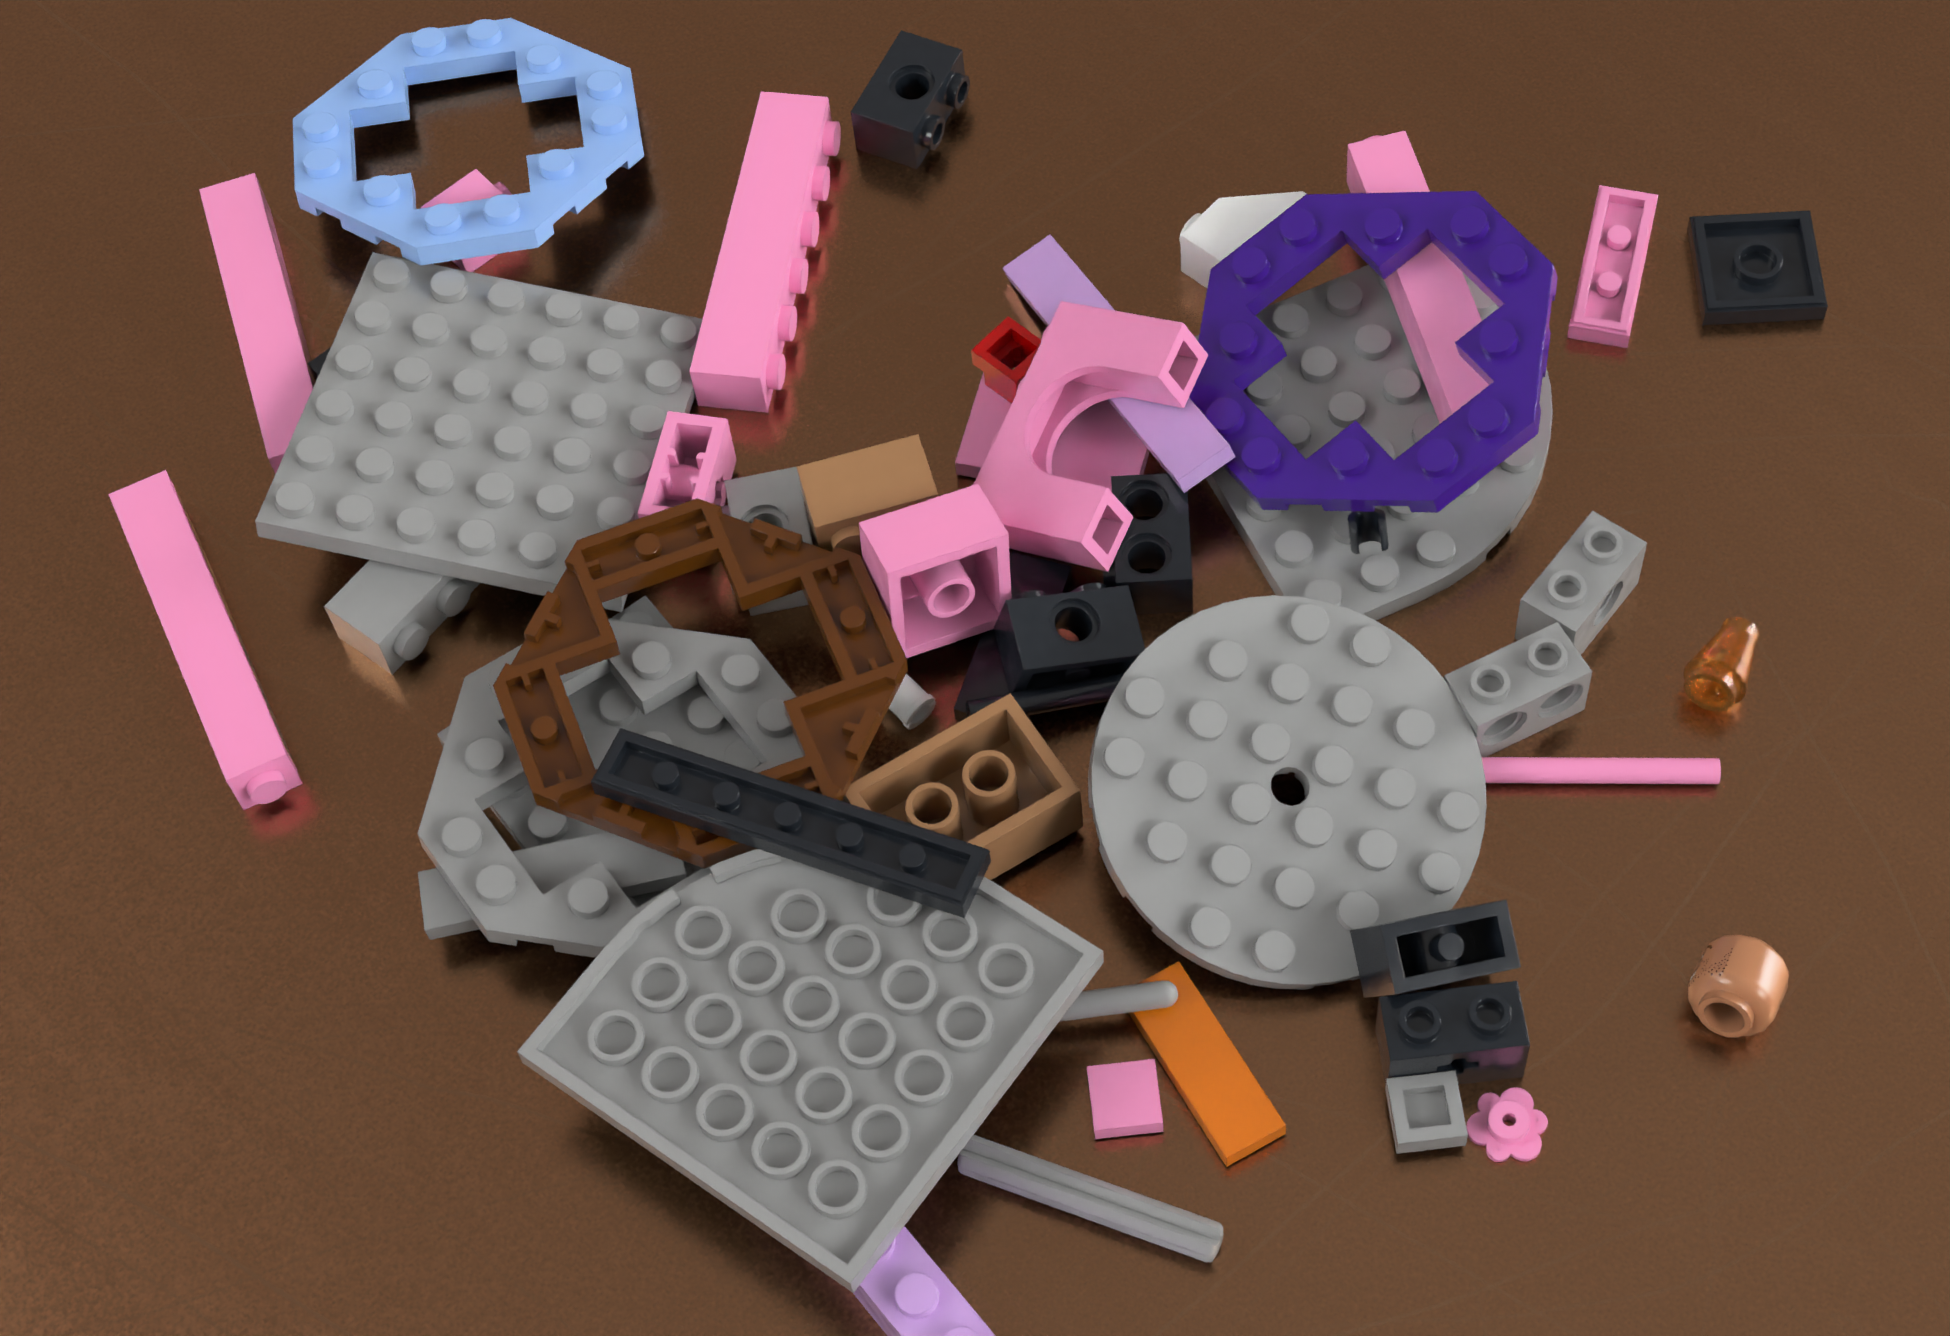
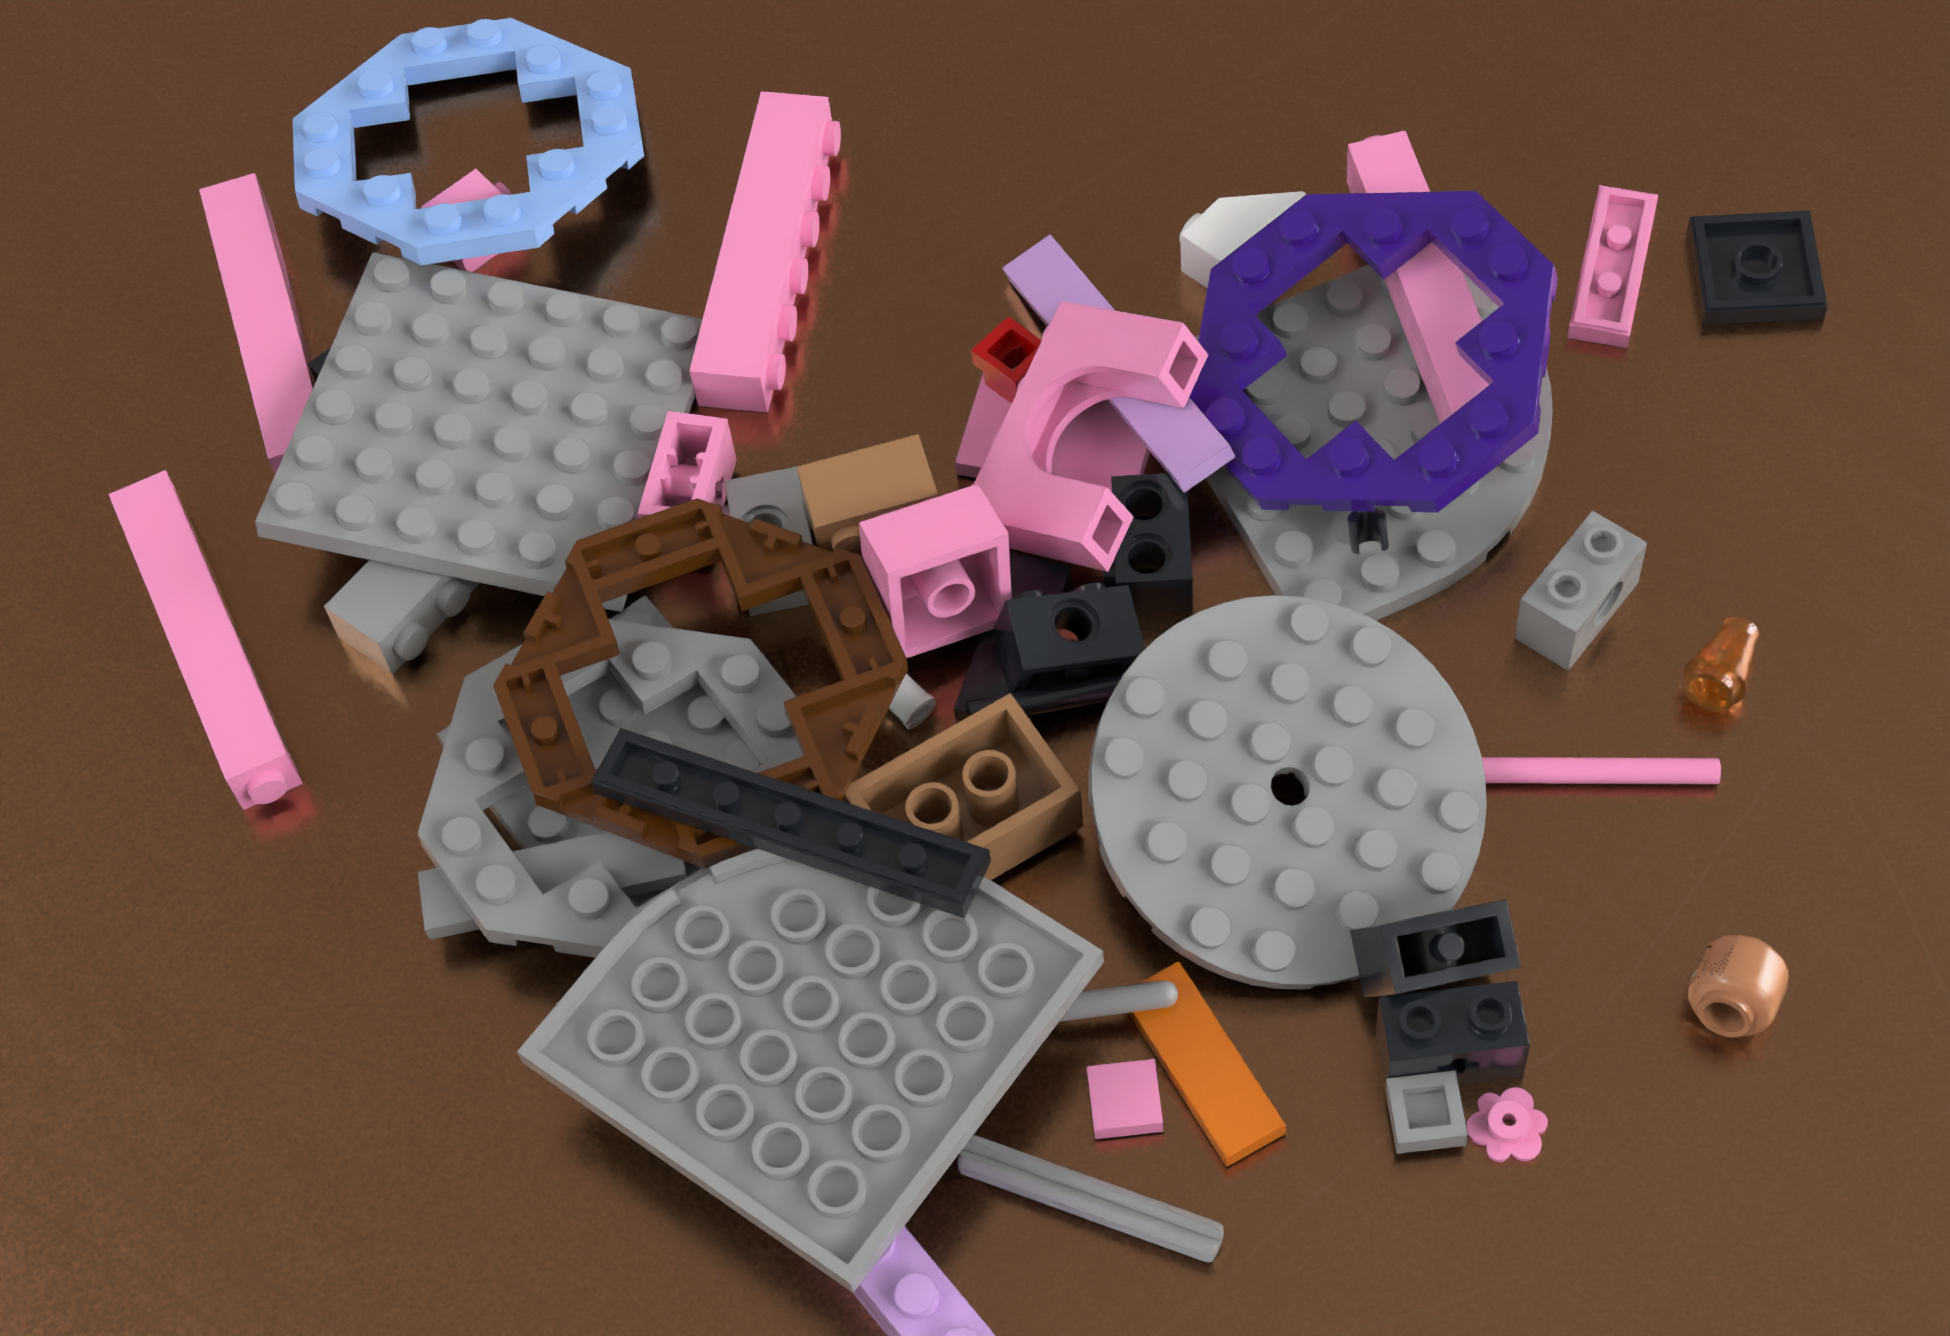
black brick [851,30,970,169] -> none
light grey brick [1444,622,1592,757] -> none

